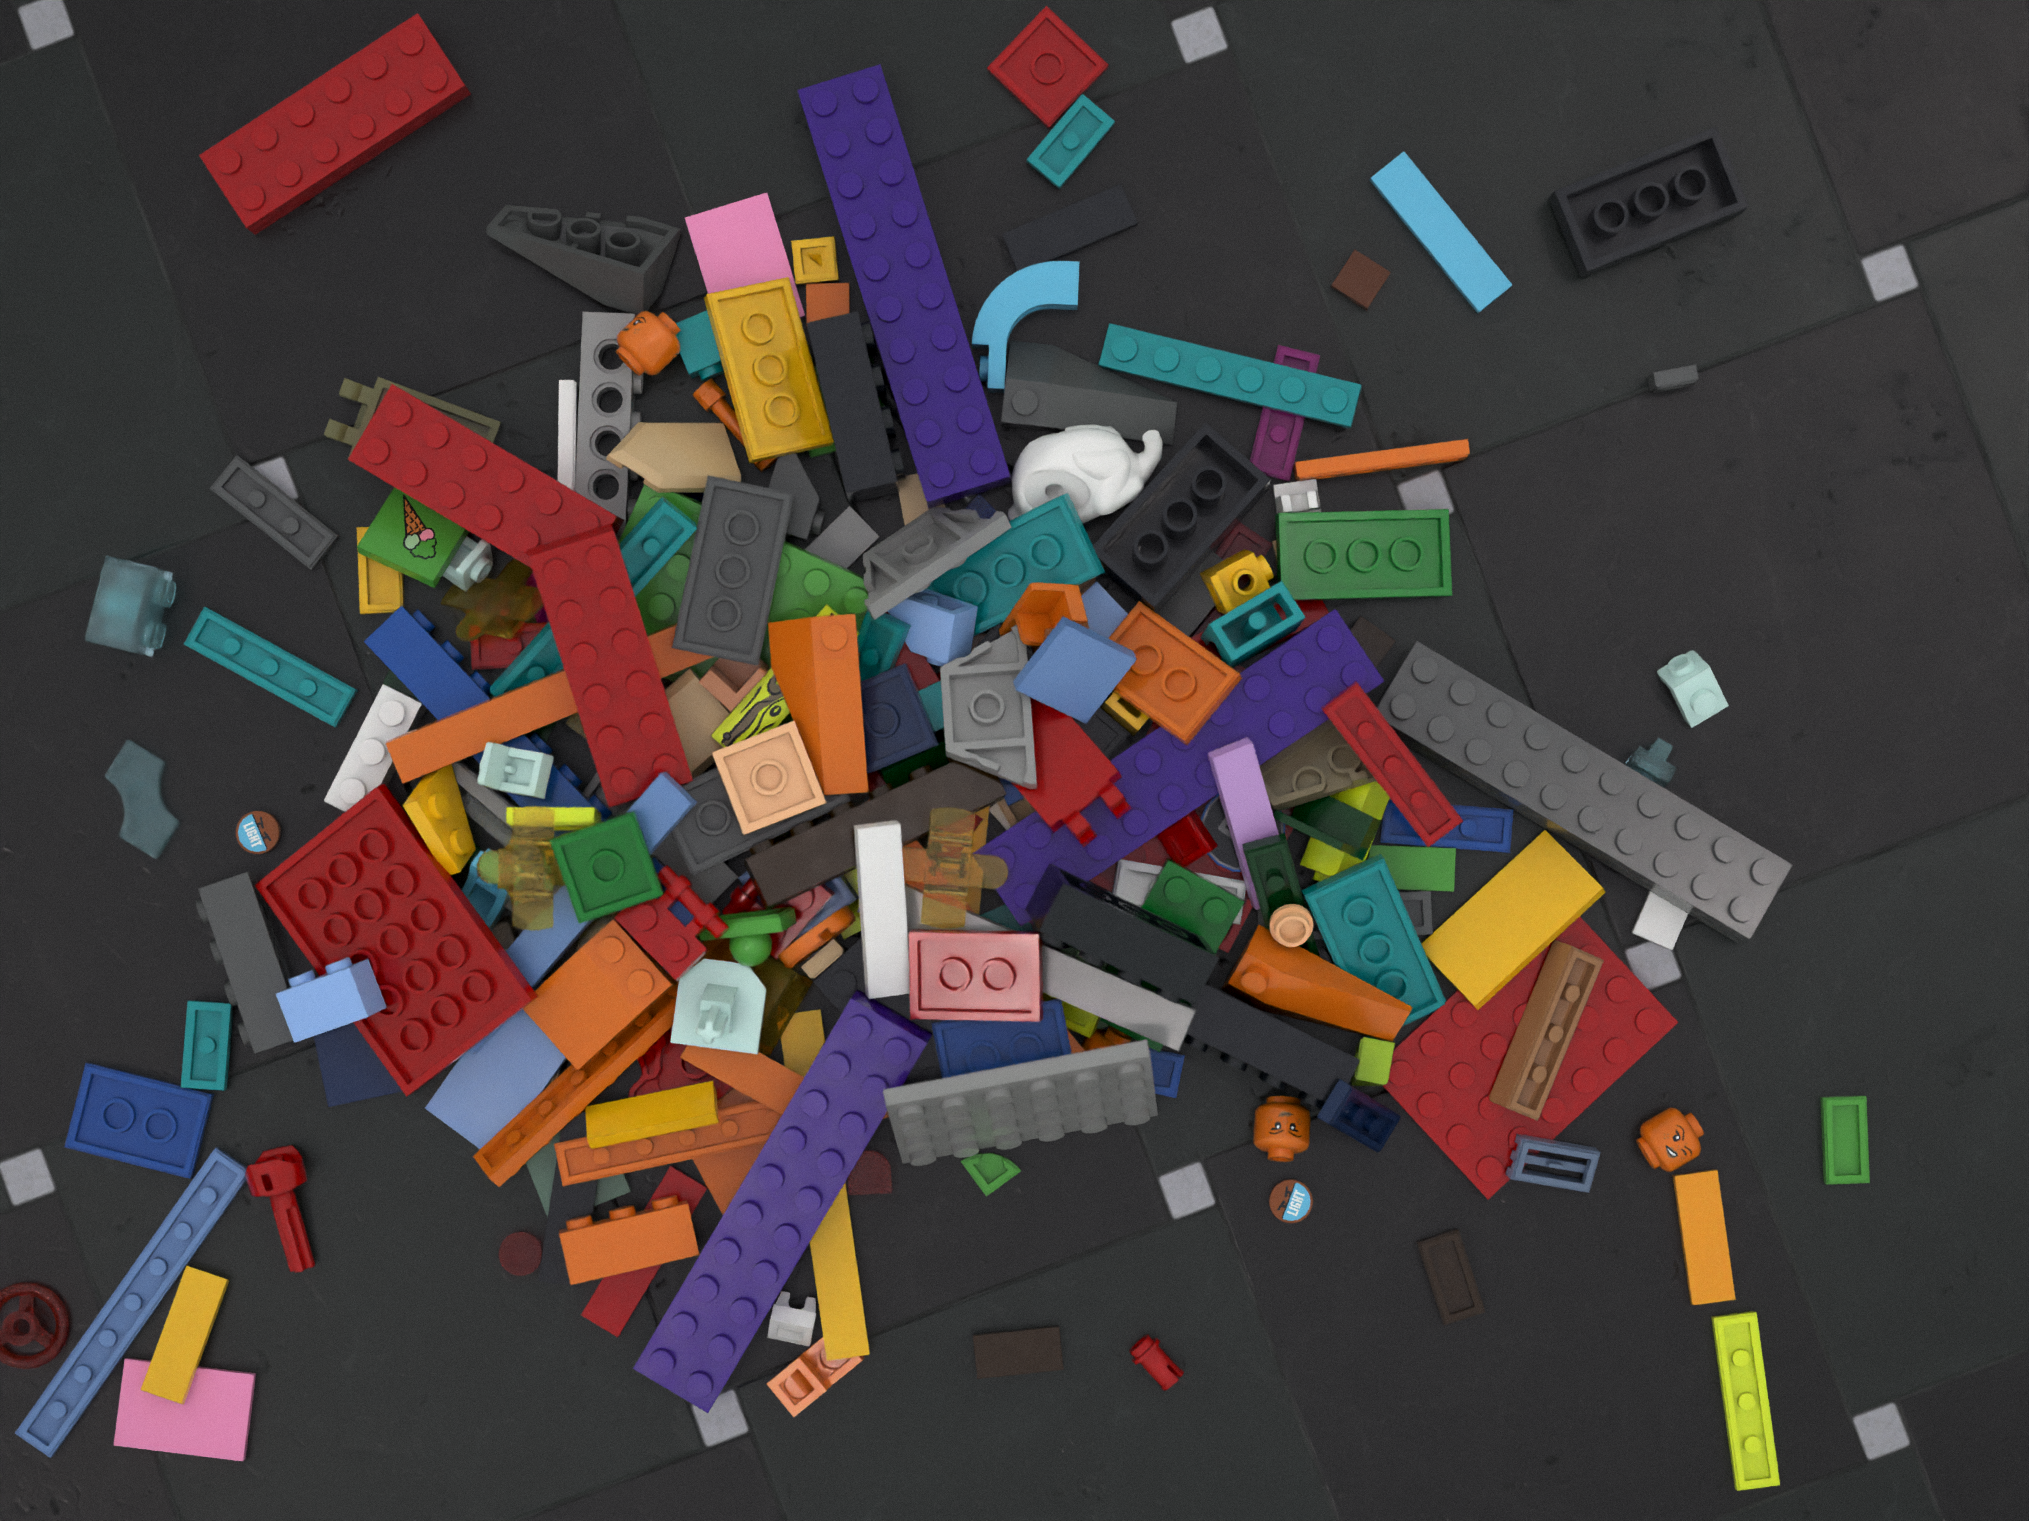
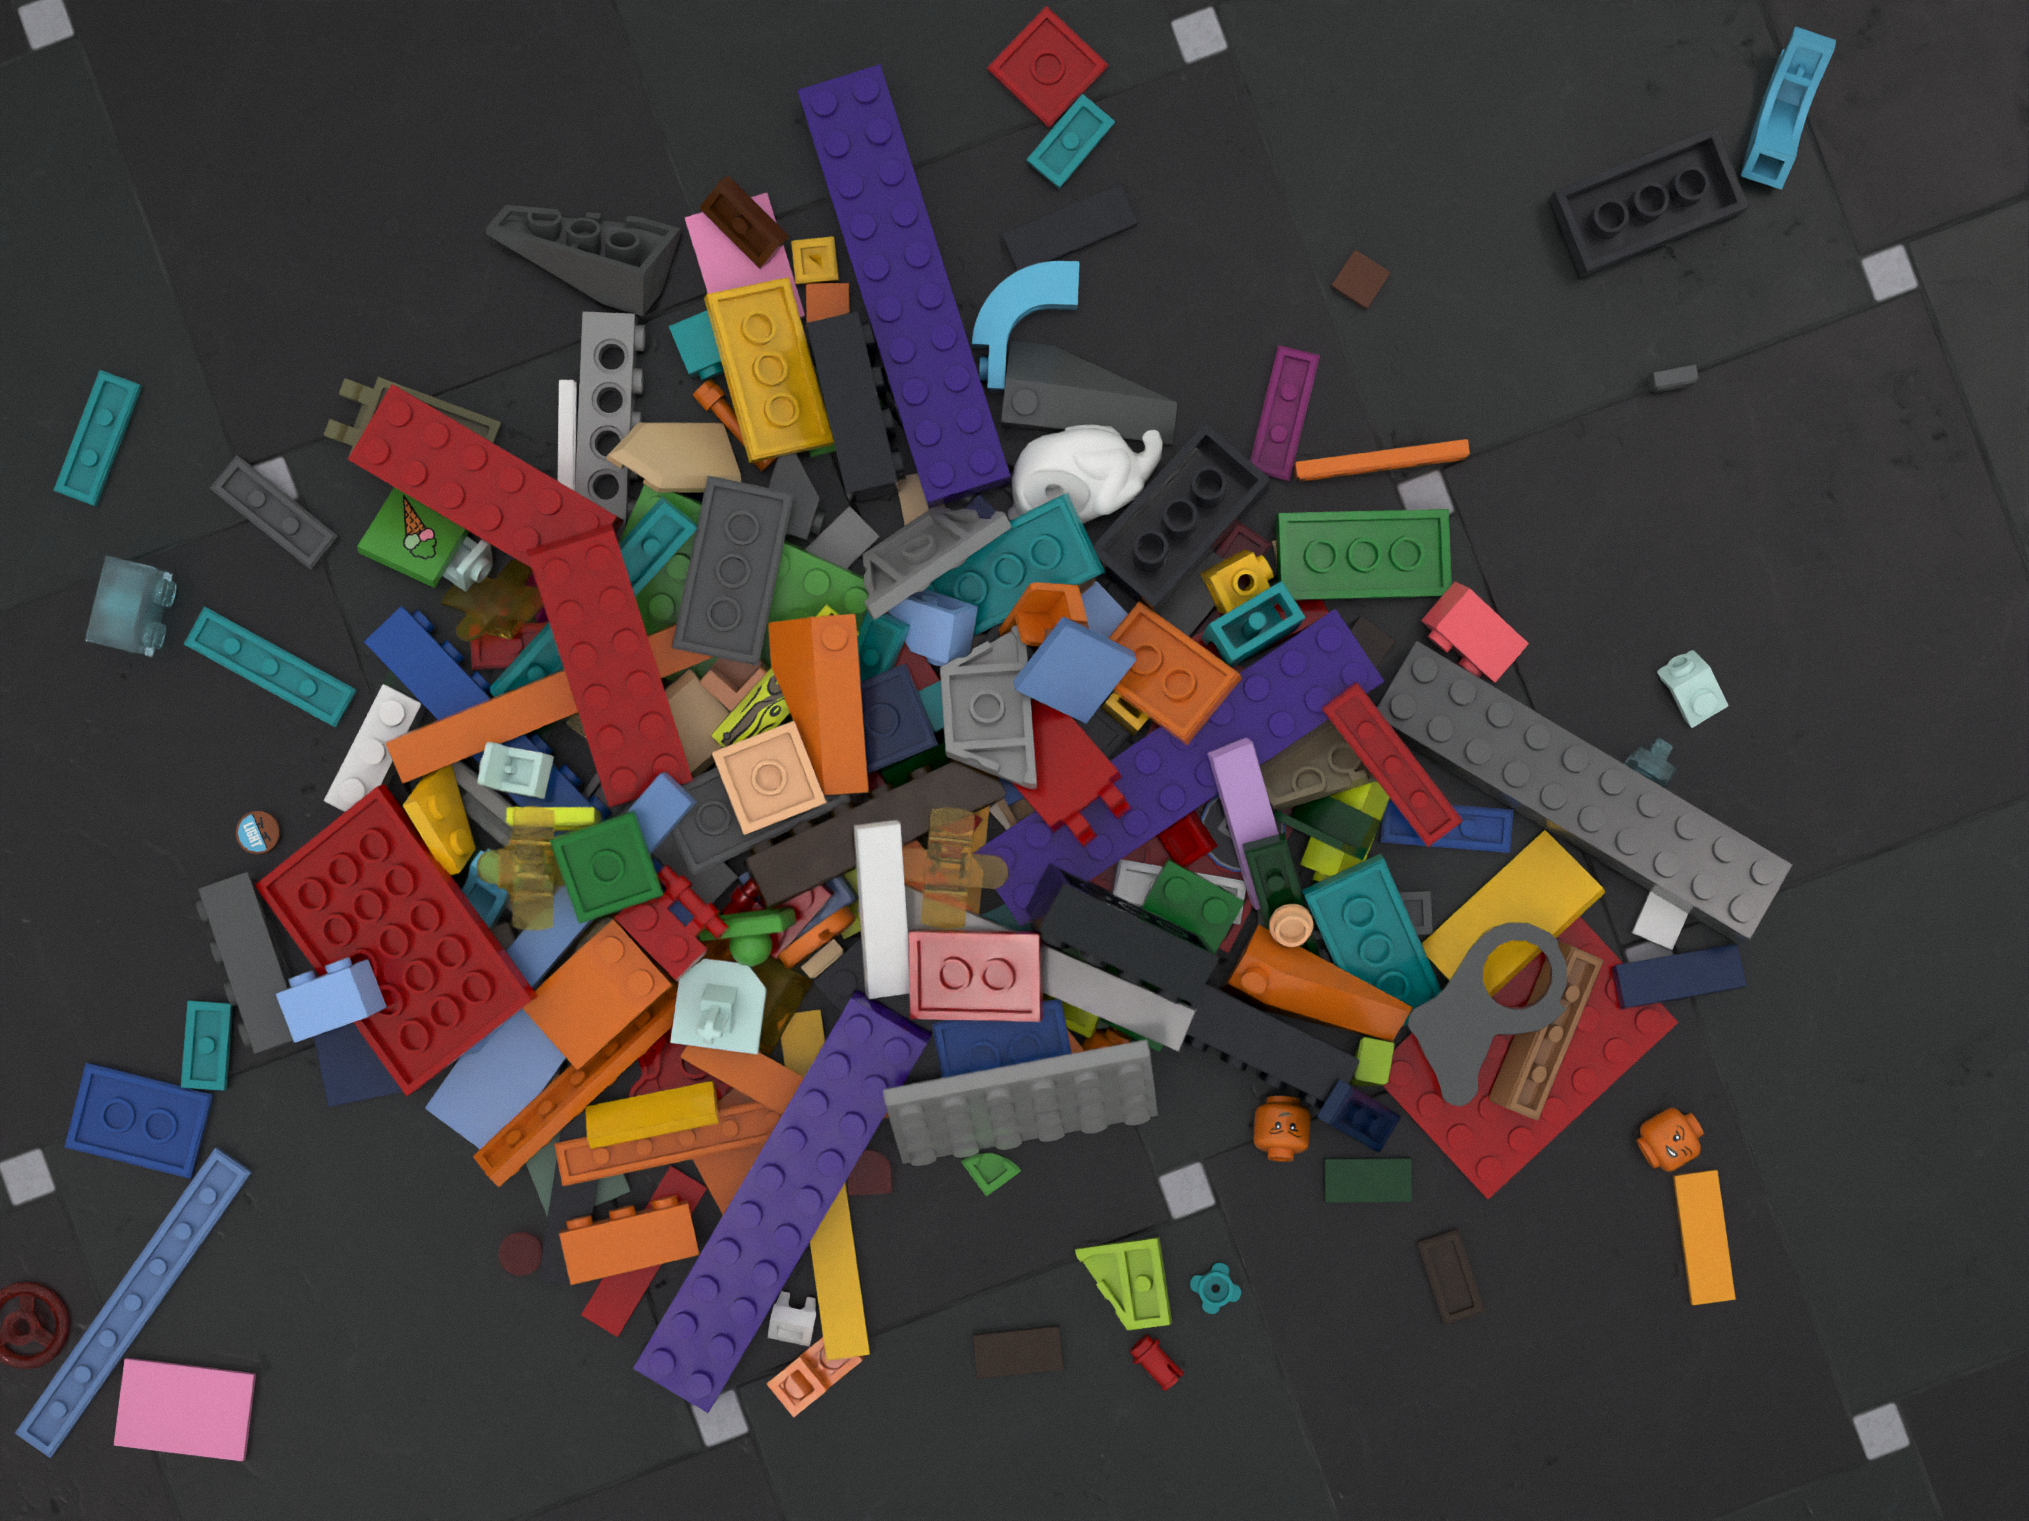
clear light blue tile [105,740,181,859] -> none
yellow tile [141,1266,229,1405] -> none
red brick [199,13,471,235] -> none
red piece [245,1145,315,1273] -> none
yellow tile [357,527,405,614] -> none
orange head [616,311,681,376] -> none
teal plate [1099,323,1362,429] -> none
blue tile [1149,1048,1185,1098] -> none
tile [1269,1179,1313,1223] -> none
white tile [1272,479,1321,513] -> none
bright green tile [1368,845,1456,892] -> none
medium azure tile [1370,151,1512,314] -> none
sand blue tile [1506,1134,1601,1193] -> none
neon yellow tile [1711,1311,1780,1491] -> none
bright green tile [1820,1095,1870,1185] -> none
none -> teal tile [53,370,143,507]
none -> reddish brown plate [699,175,790,269]
none -> lime wing [1075,1237,1172,1330]
none -> teal plate [1190,1263,1241,1314]
none -> dark green tile [1324,1158,1412,1203]
none -> dark grey animal [1408,922,1567,1107]
none -> coral brick [1421,582,1529,683]
none -> dark blue tile [1611,944,1747,1010]
none -> medium azure arch [1741,26,1836,190]

